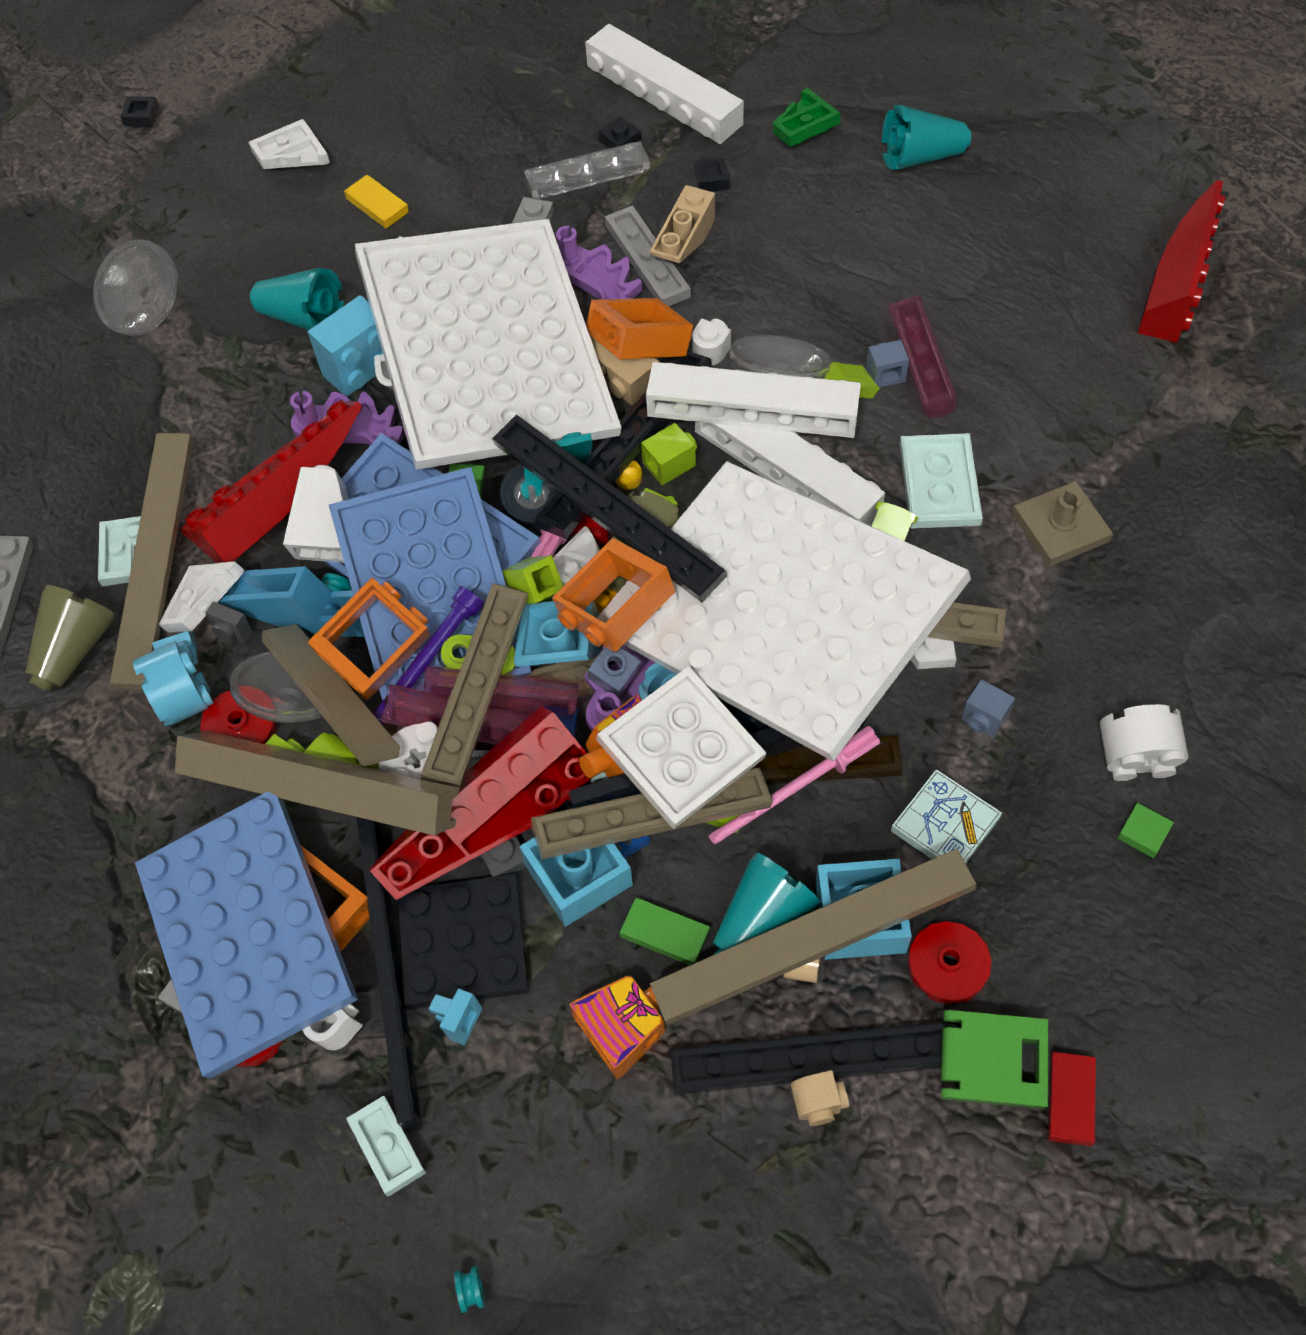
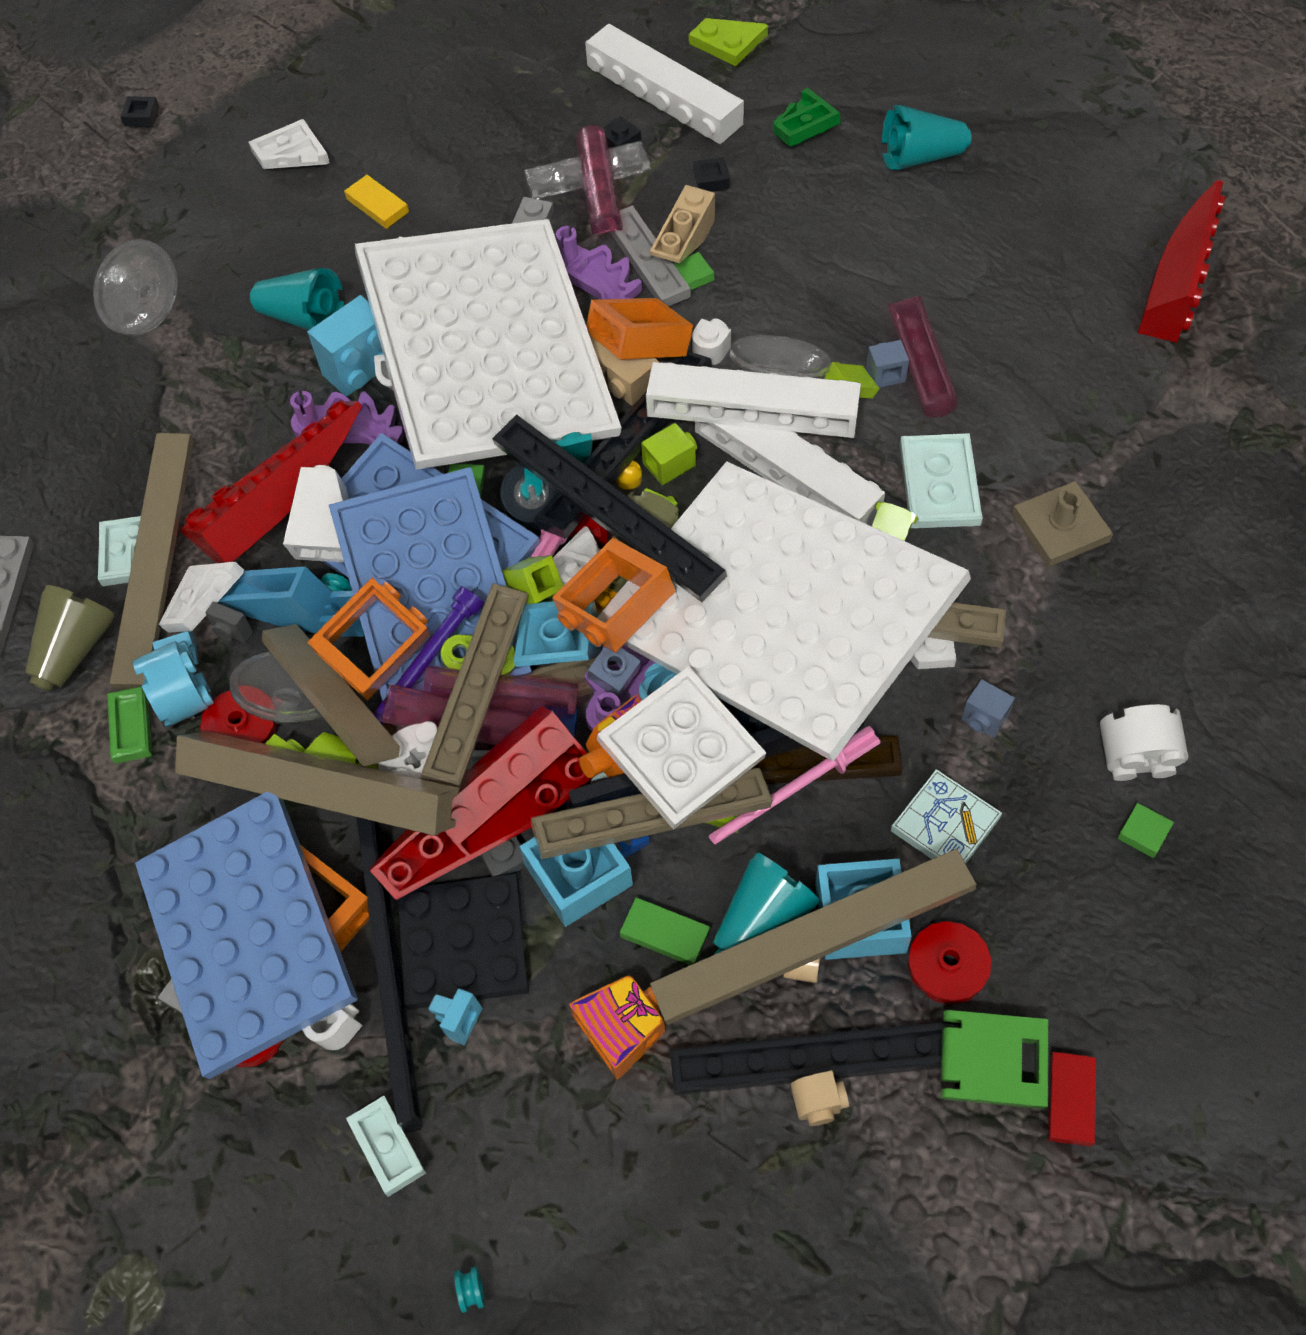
none -> bright green tile [107,686,152,764]
none -> clear pink brick [576,125,623,234]
none -> bright green tile [673,252,714,290]
none -> lime wing [689,18,768,66]

